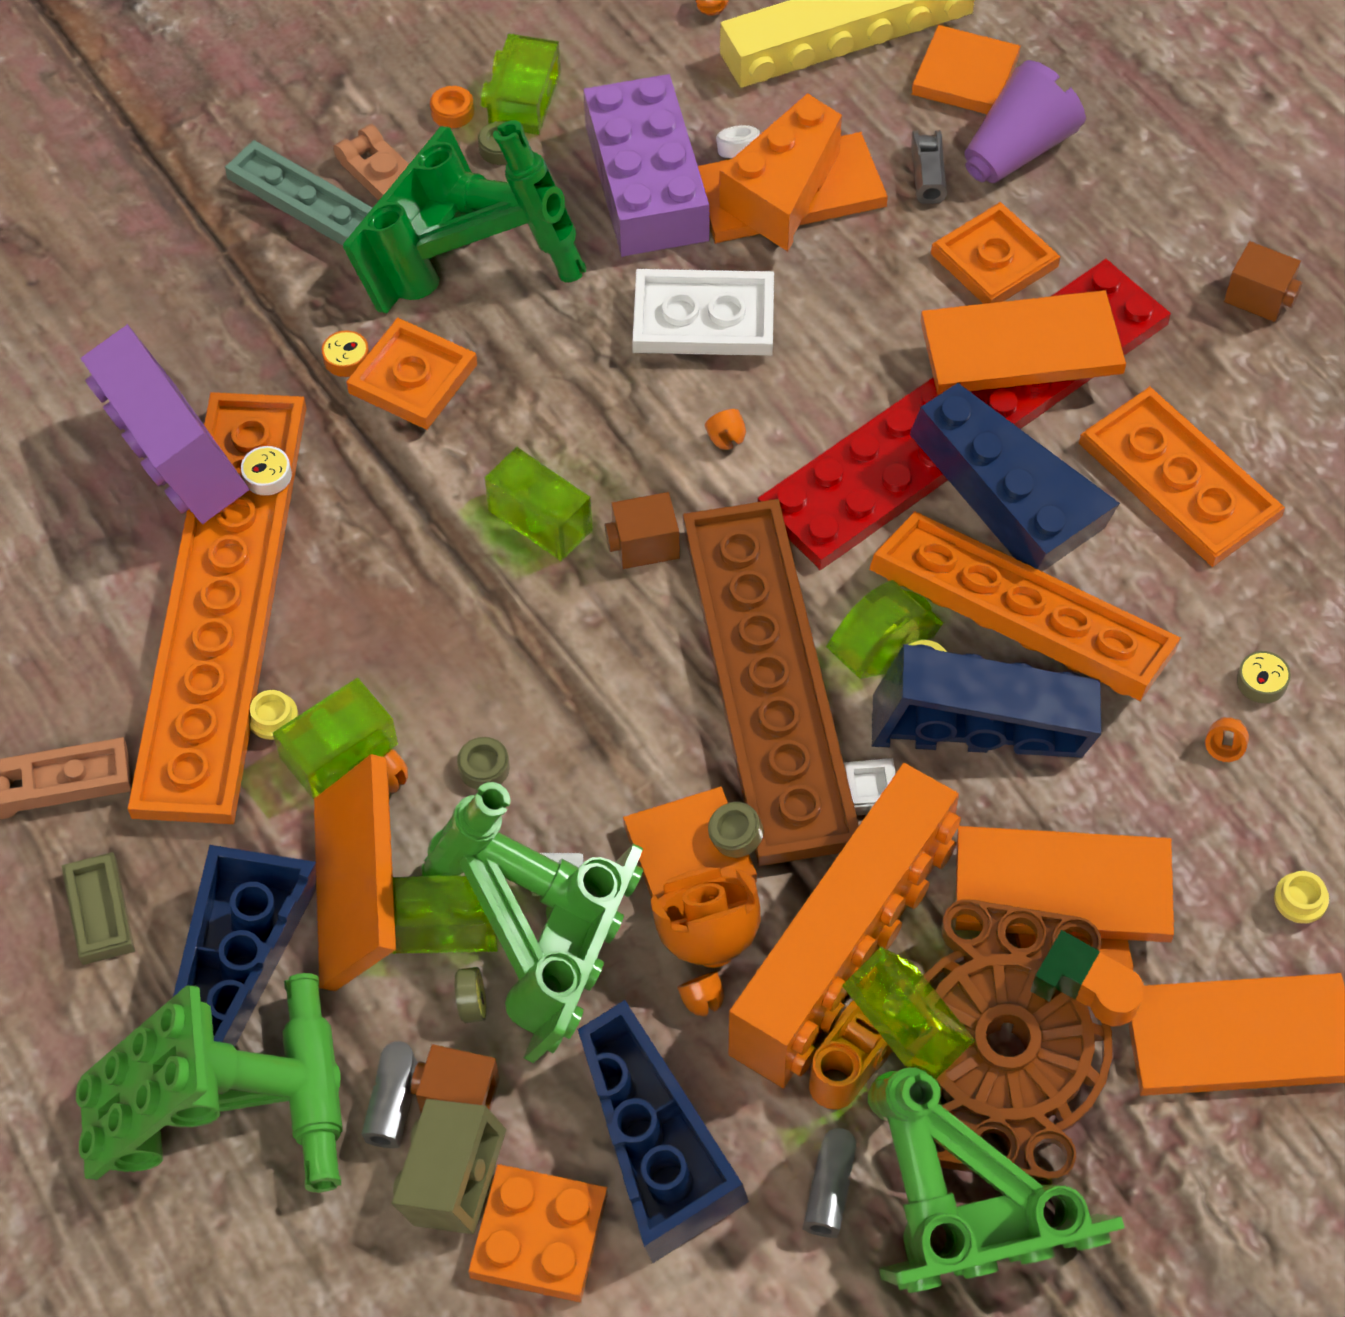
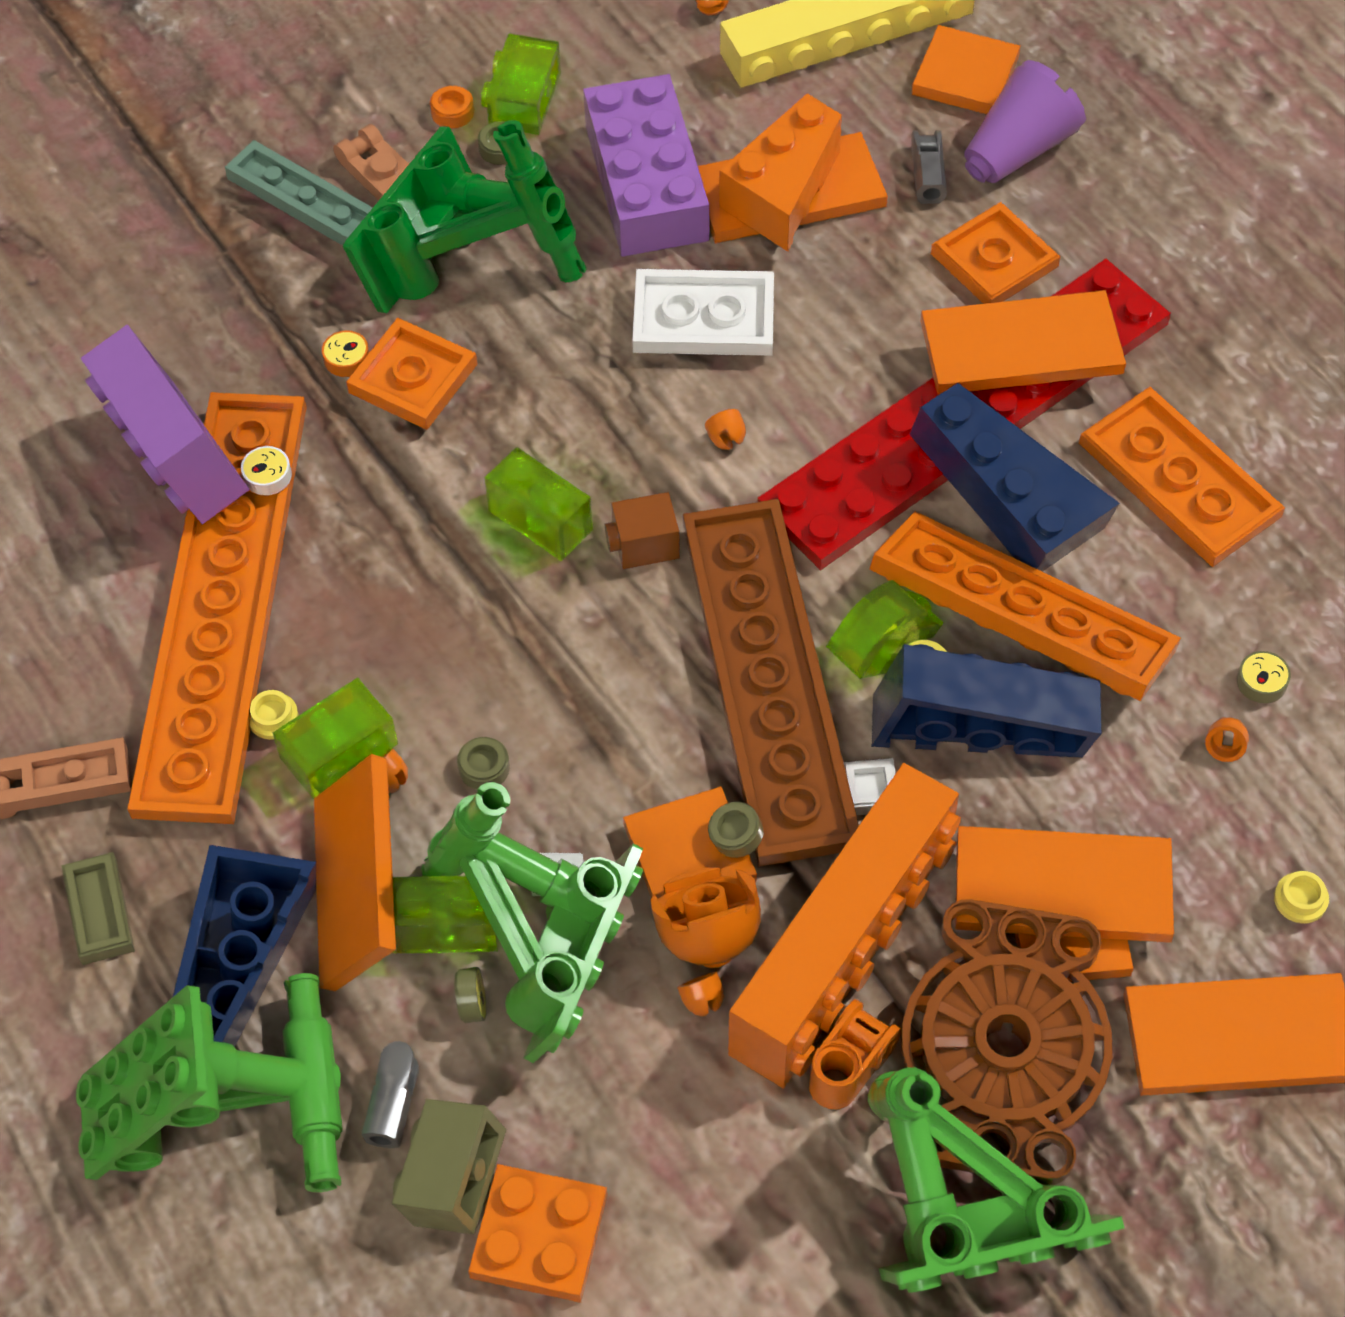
dark orange brick [411,1044,500,1113] -> none
dark blue wedge [577,1000,749,1263] -> none
white tile [716,125,760,158] -> none
flat silver bar [802,1128,856,1238] -> none
clear neon green brick [842,947,975,1079] -> none
leg [1030,930,1145,1026] -> none
dark orange brick [1224,241,1303,322] -> none

